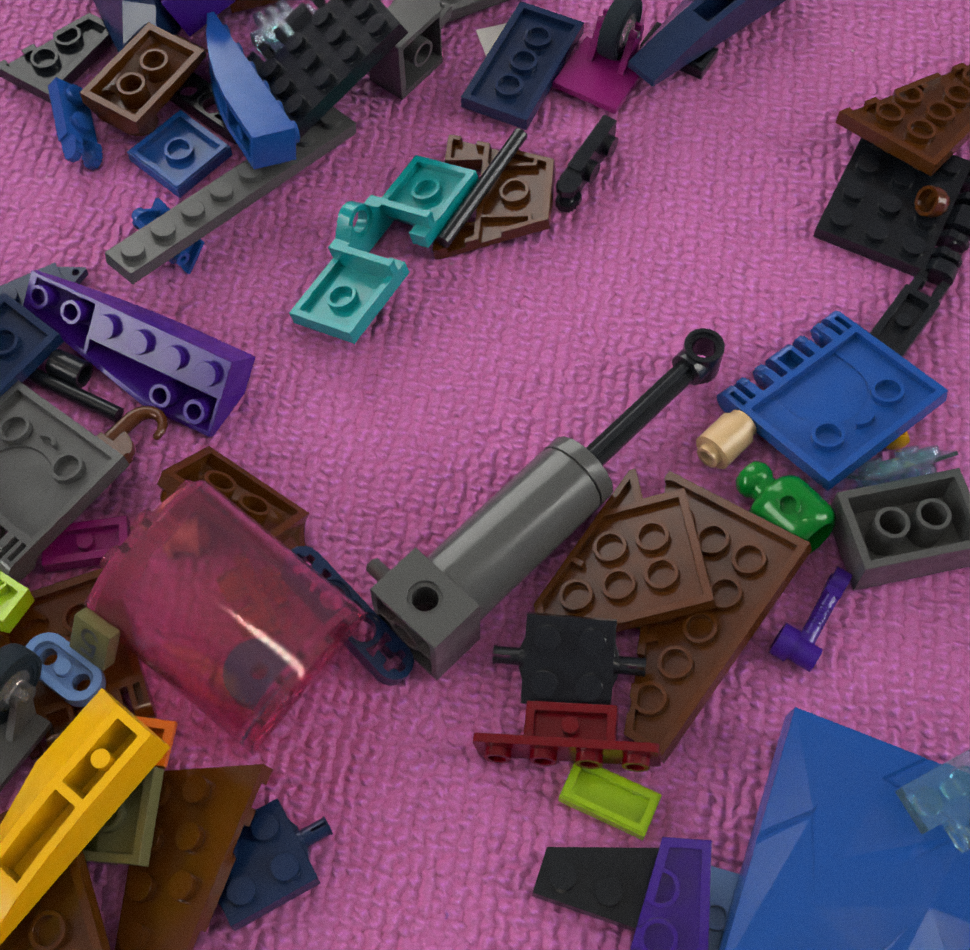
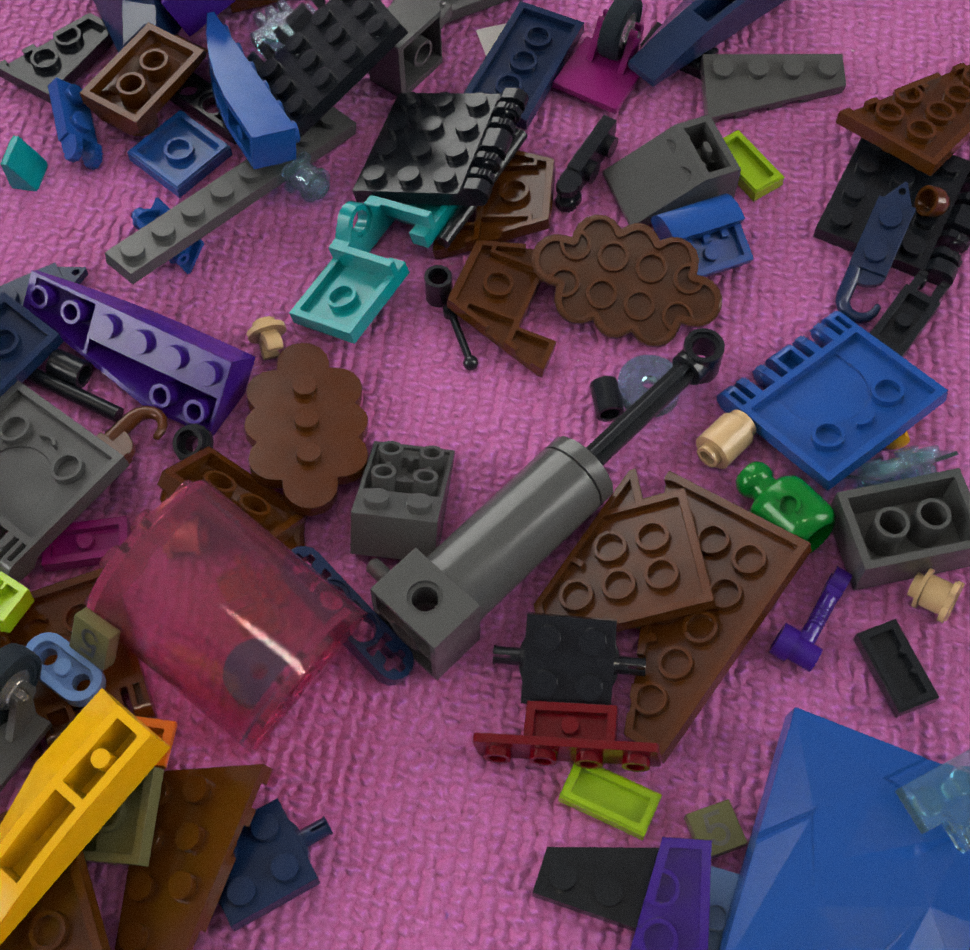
none -> teal slope [0,135,48,191]
none -> black plate [172,424,214,461]
none -> reddish brown plate [244,343,368,516]
none -> tan plate [247,316,286,360]
none -> clear light blue brick [281,151,330,202]
none -> dark grey slope [350,441,455,560]
none -> black hinge [352,88,529,206]
none -> black hinge [424,265,452,308]
none -> black hinge [443,304,478,371]
none -> reddish brown wing [447,240,557,377]
none -> reddish brown plate [531,214,722,348]
none -> black hinge [590,376,624,422]
none -> dark grey slope [603,115,741,225]
none -> clear light blue piece [618,355,681,418]
none -> blue brick [650,193,754,277]
none -> olive tile [684,799,748,859]
none -> dark grey wing [700,54,846,123]
none -> lime tile [723,130,784,202]
none -> dark blue plate [835,182,916,324]
none -> black plate [853,619,939,718]
none -> tan brick [907,568,965,623]

